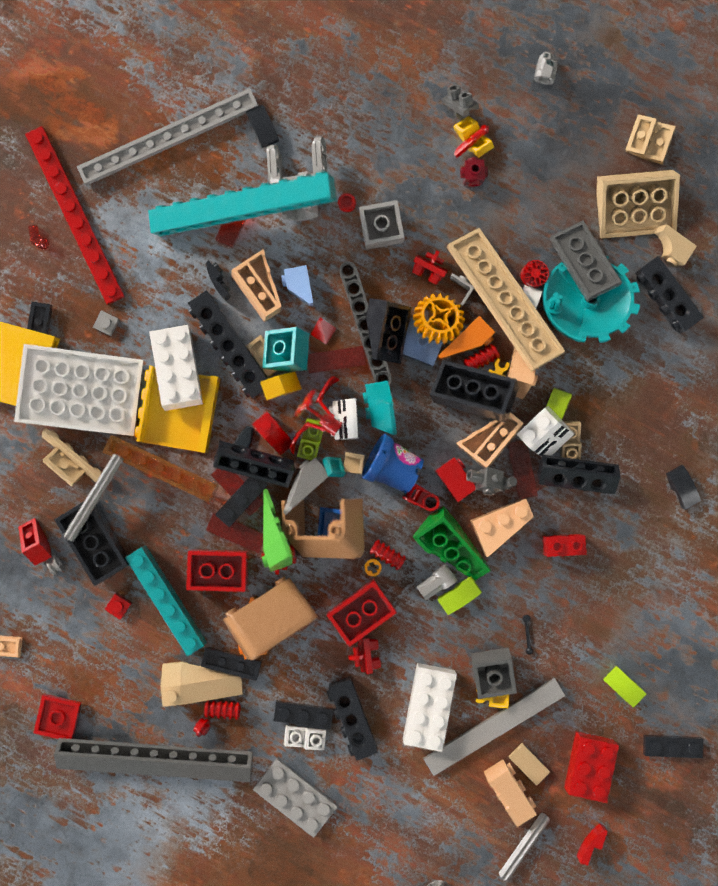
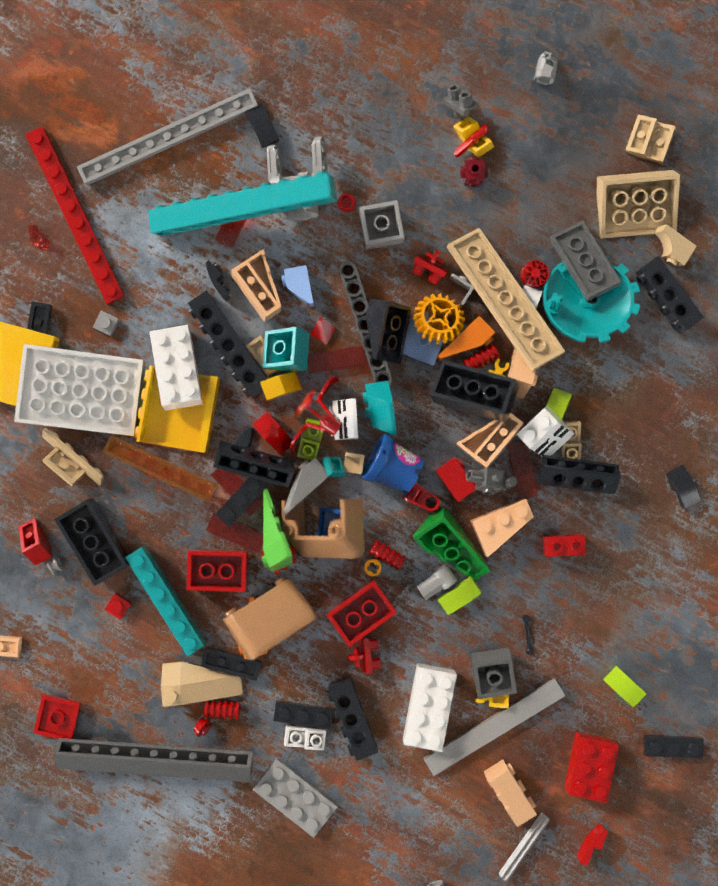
light grey axle [64,454,123,541] -> none
tan tile [509,743,550,786] -> none

